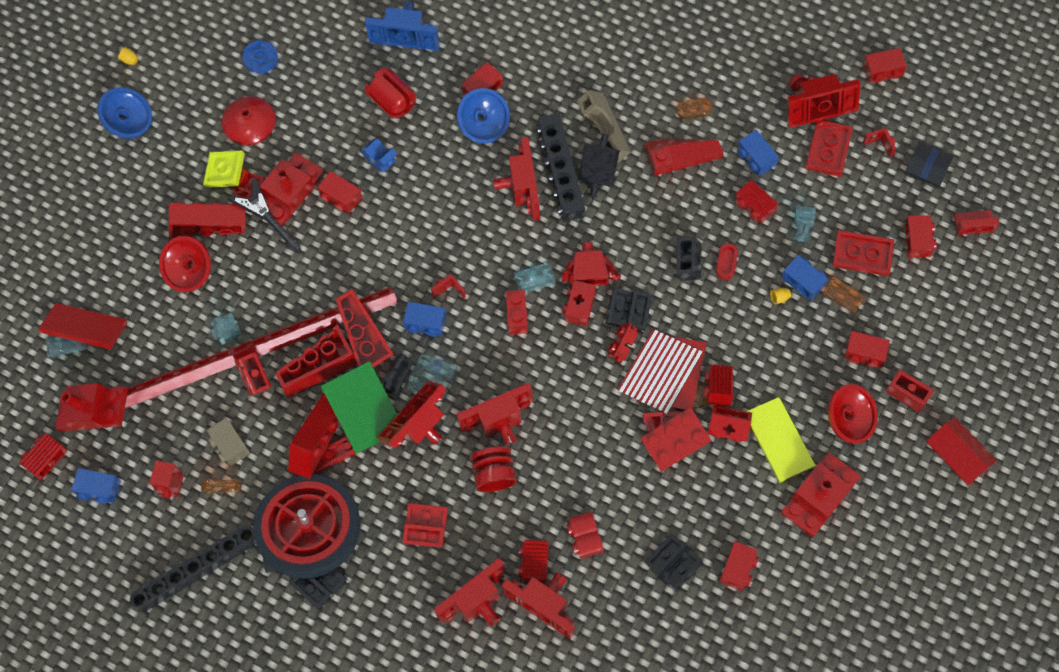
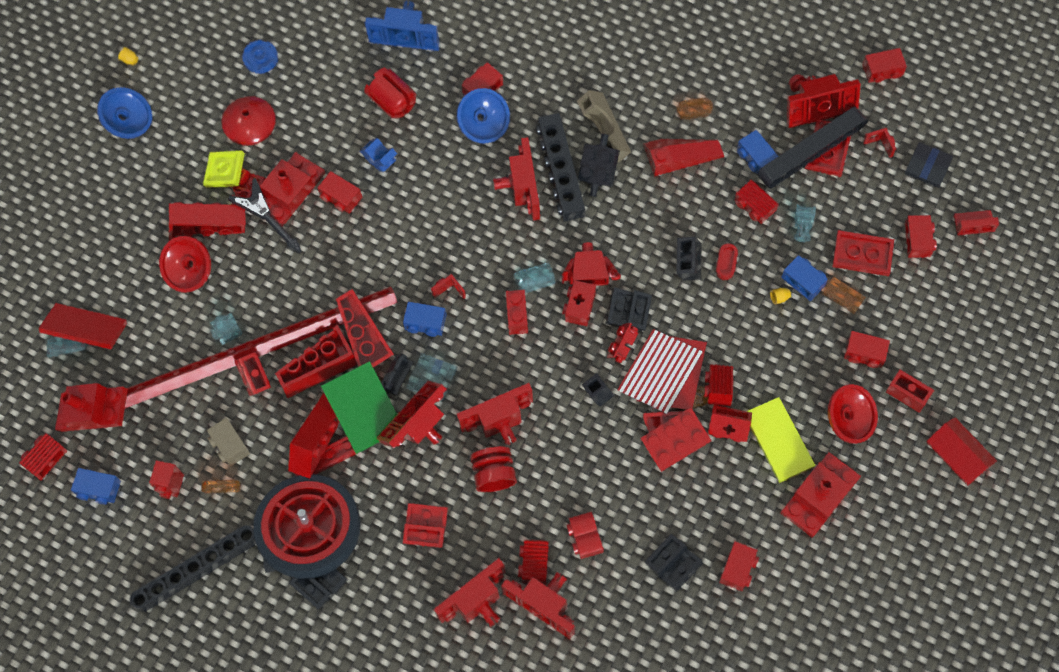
none -> black brick [582,373,615,407]
none -> black beam [757,107,868,189]

